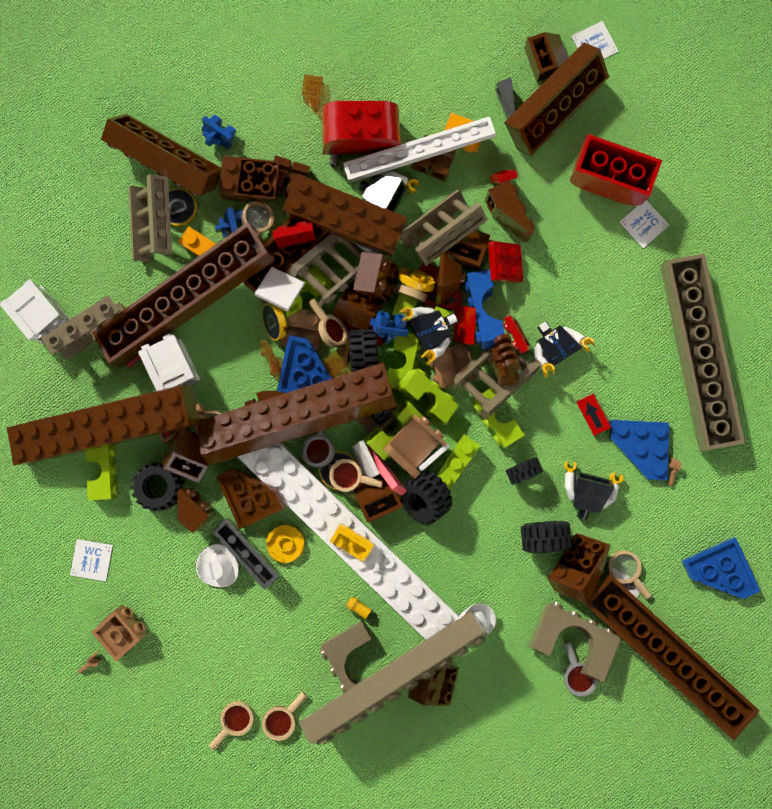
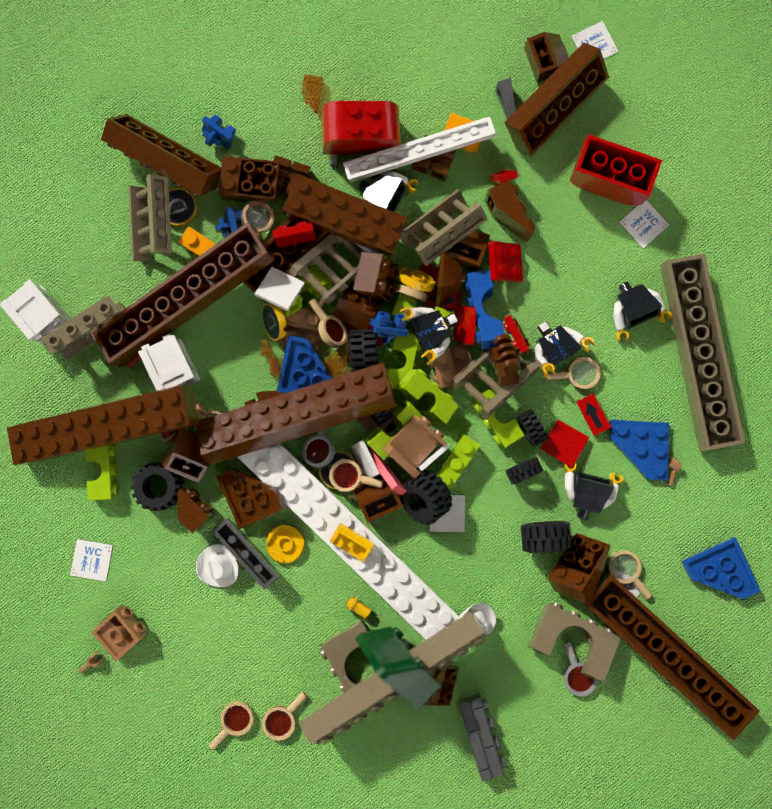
none -> dark green windscreen [355,626,441,710]
none -> white piece [430,495,465,532]
none -> dark grey brick [457,693,506,781]
none -> black tyre [517,409,548,447]
none -> red sticker [540,420,590,467]
none -> piece [546,357,601,390]
none -> black torso [613,282,672,342]

